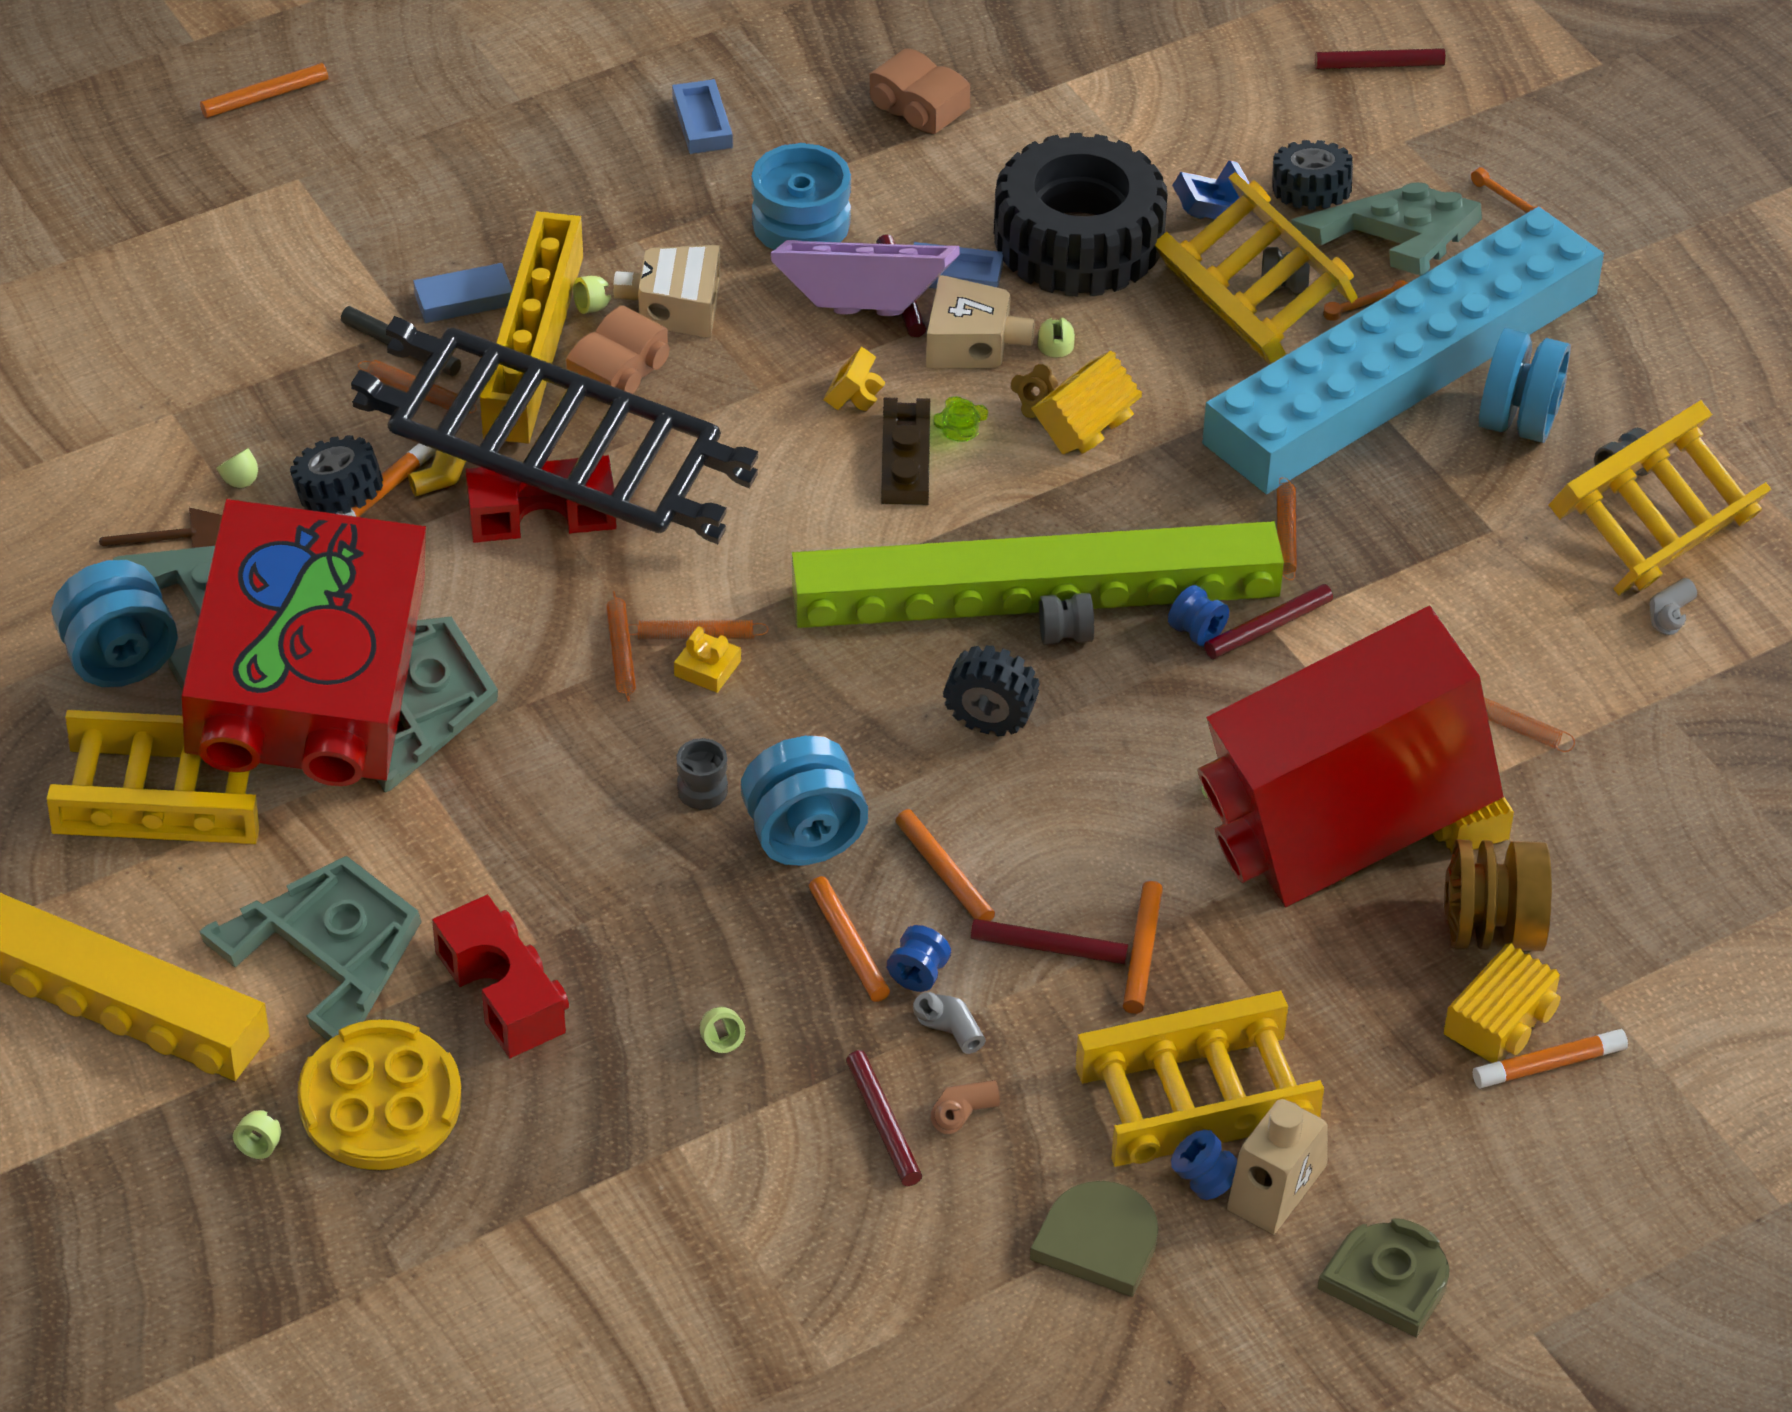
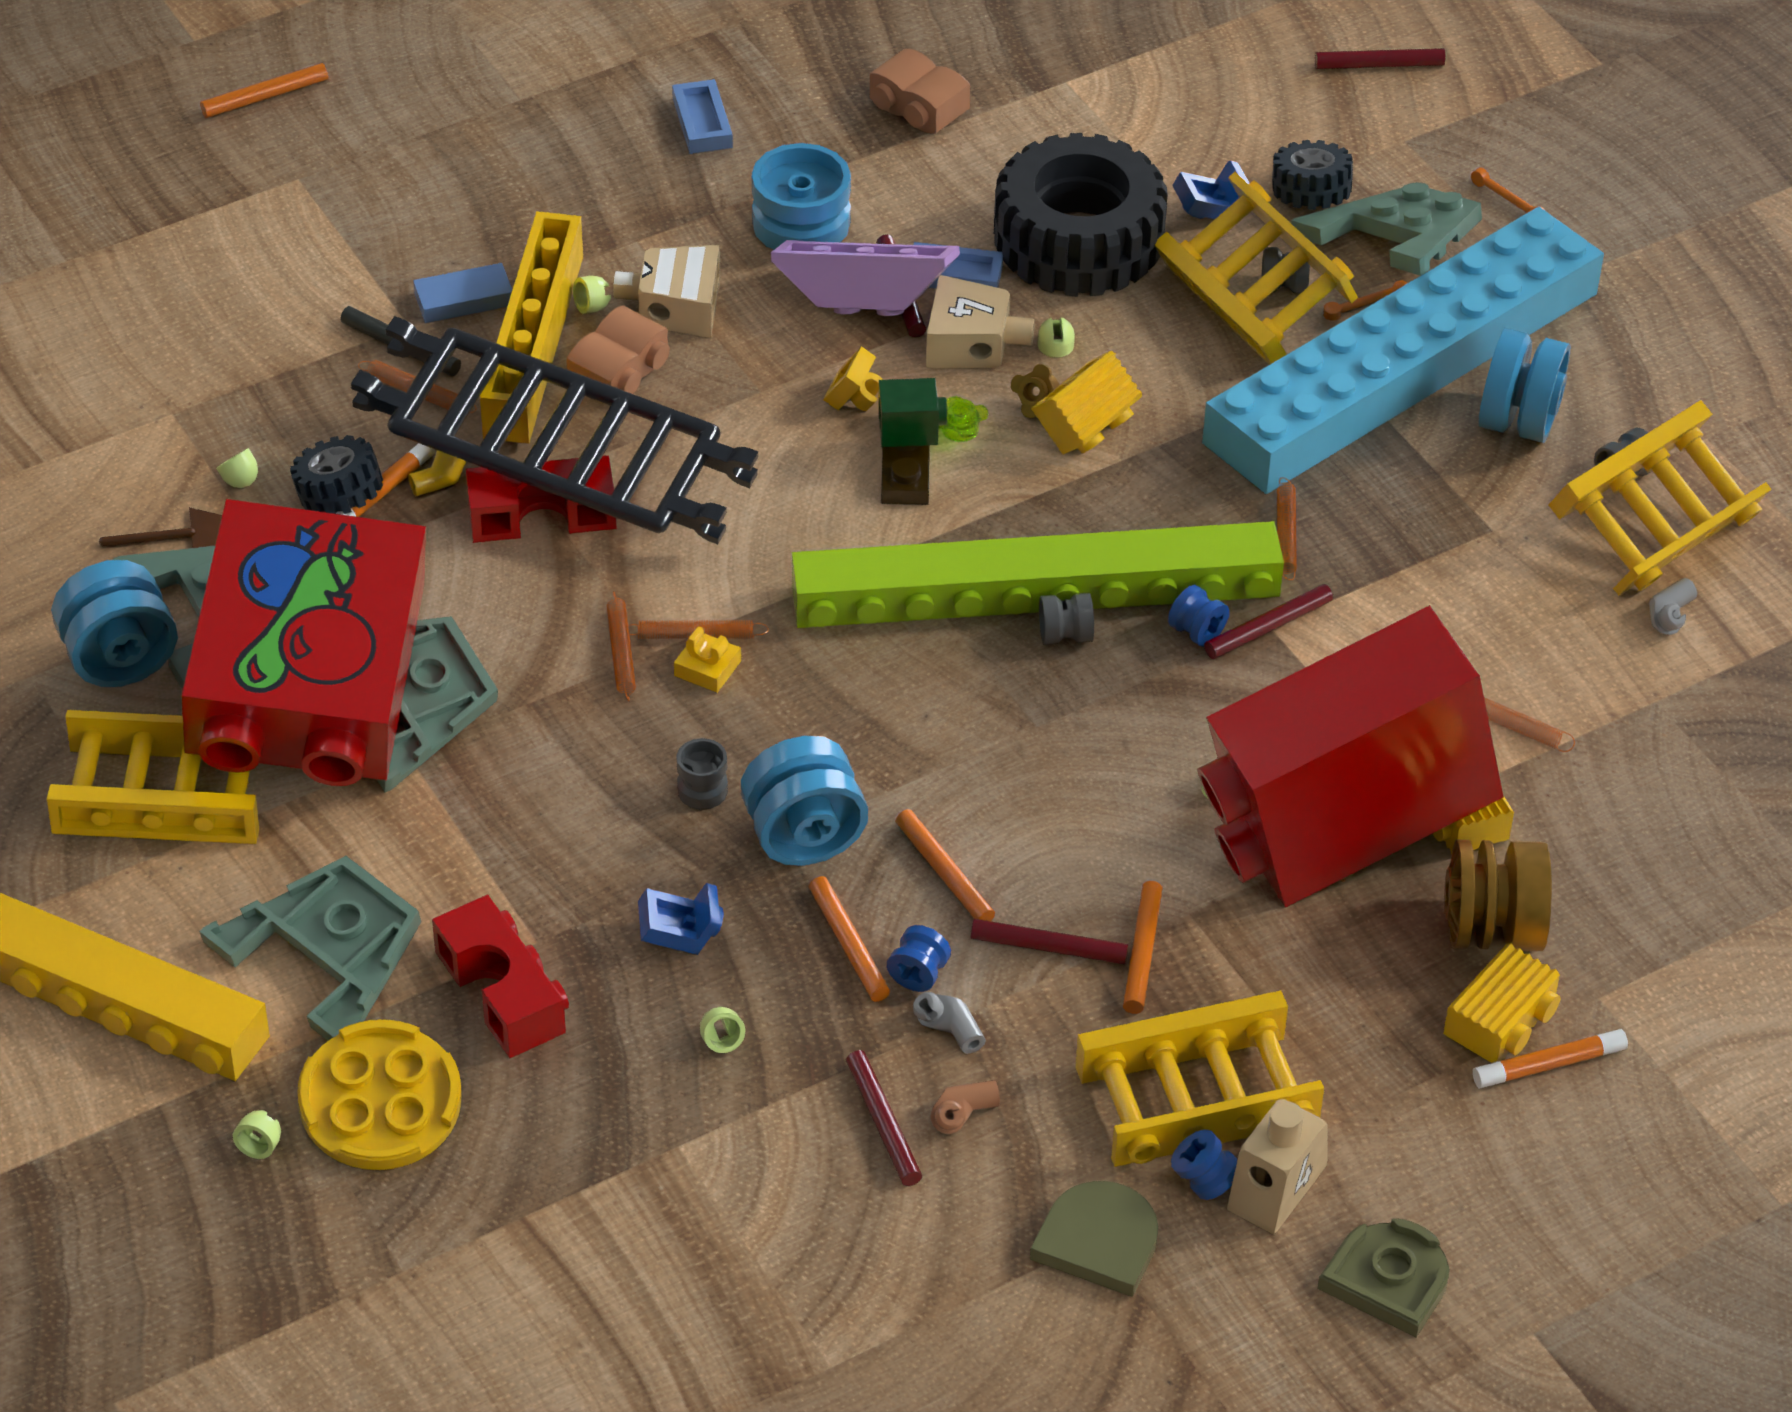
black wheel [943,645,1040,736] -> none
none -> blue bracket [638,883,724,955]
none -> dark green brick [878,378,947,447]

